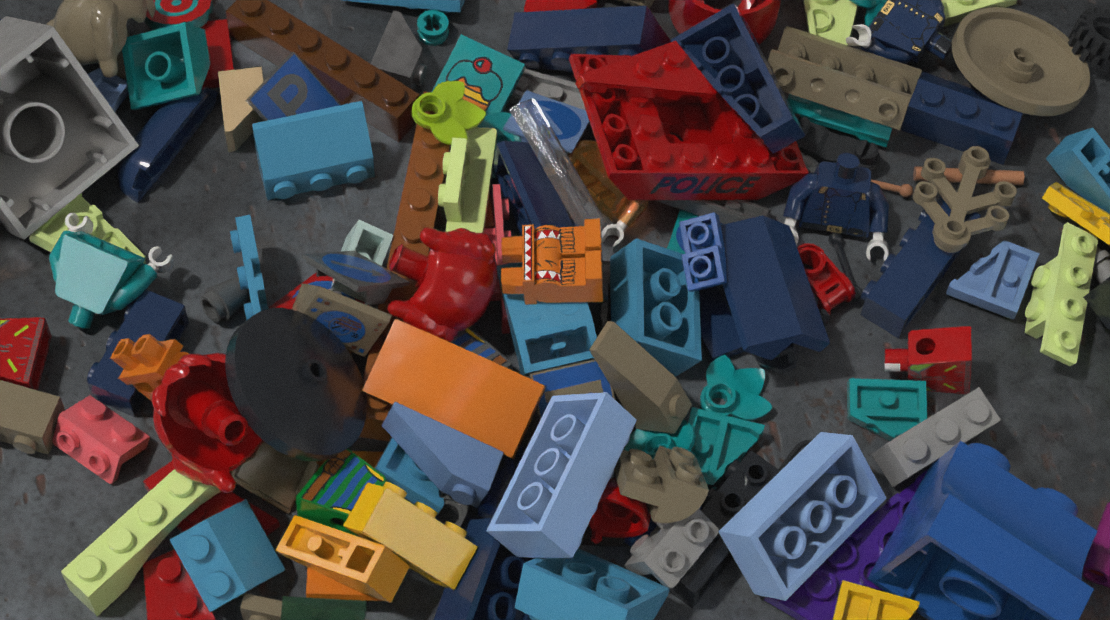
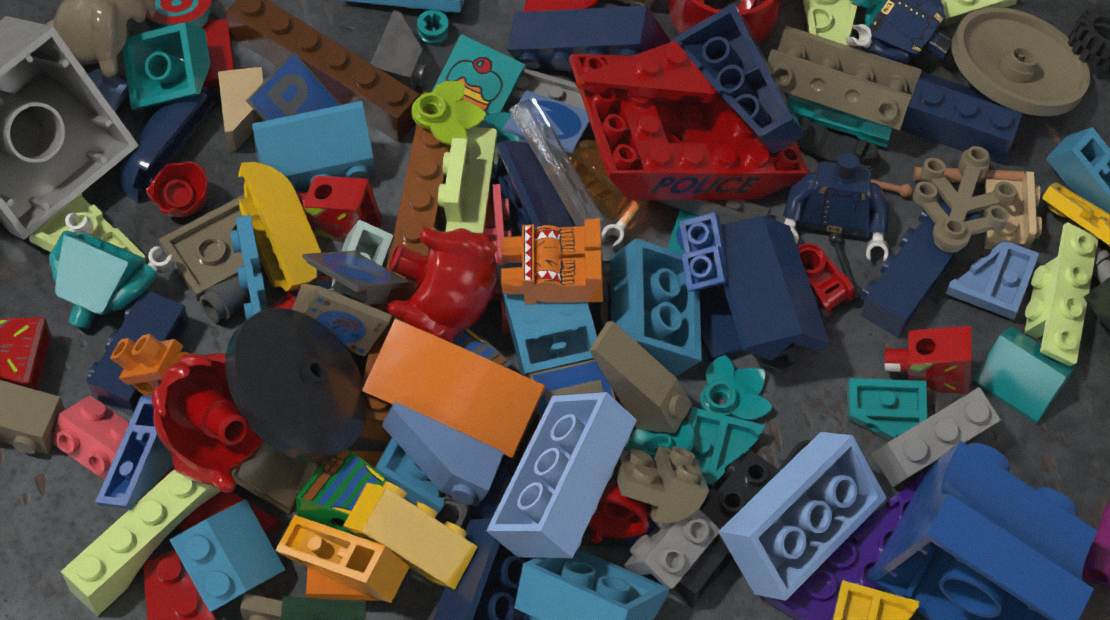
none -> blue slope [95,396,174,510]
none -> red hair [146,161,209,218]
none -> dark tan plate [159,195,263,302]
none -> yellow brick [238,162,321,291]
none -> red torso [296,176,382,243]
none -> teal slope [971,326,1076,424]
none -> tan bracket [983,171,1042,250]

